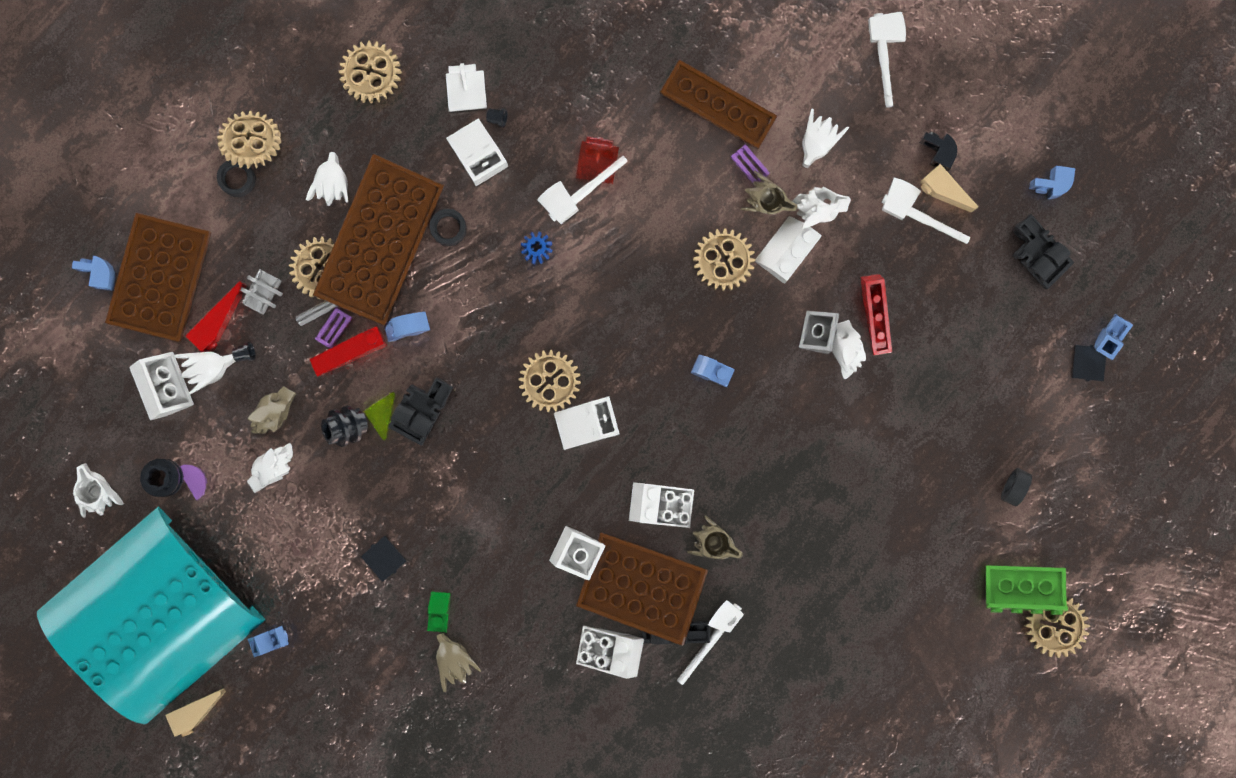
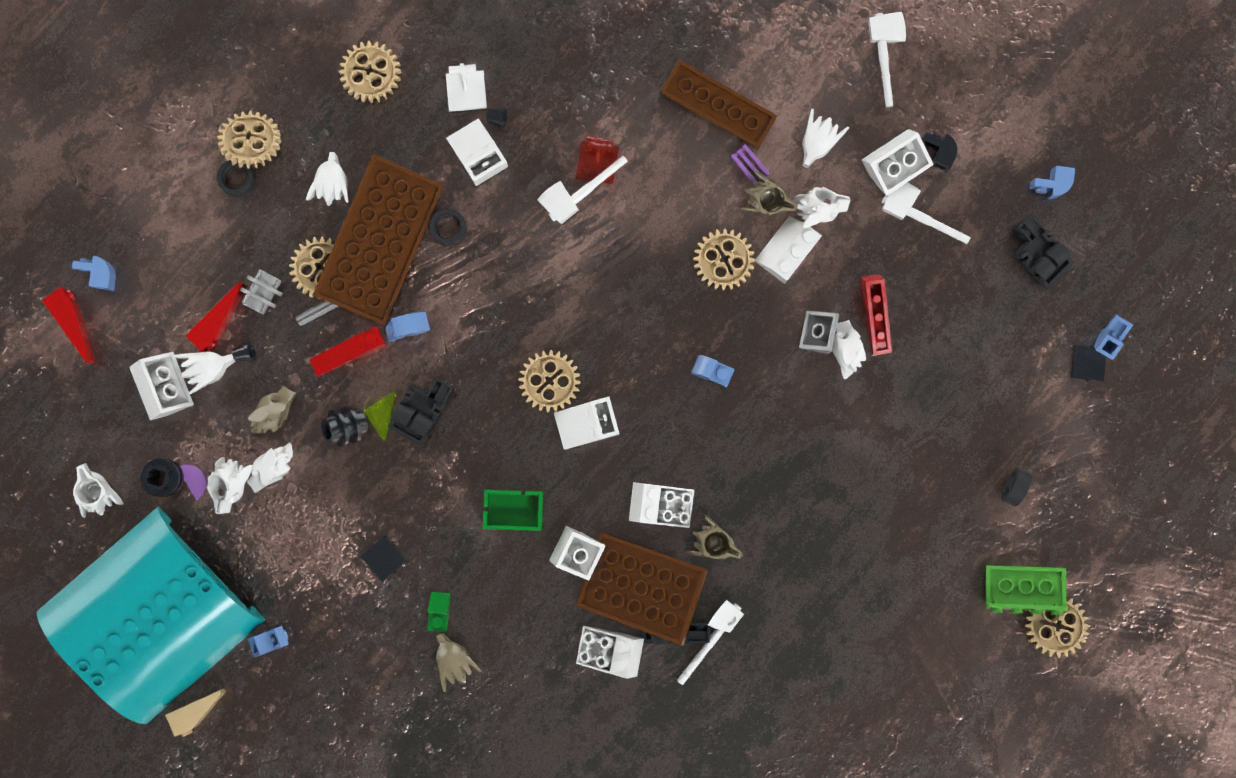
reddish brown plate [105,213,211,343] -> none
medium lavender tile [315,307,353,349] -> none
blue gear [521,232,553,264] -> none
tan slope [919,164,978,212] -> none
none -> red slope [42,287,96,364]
none -> white piece [206,457,253,514]
none -> green piece [483,490,544,531]
none -> white slope [862,129,934,196]

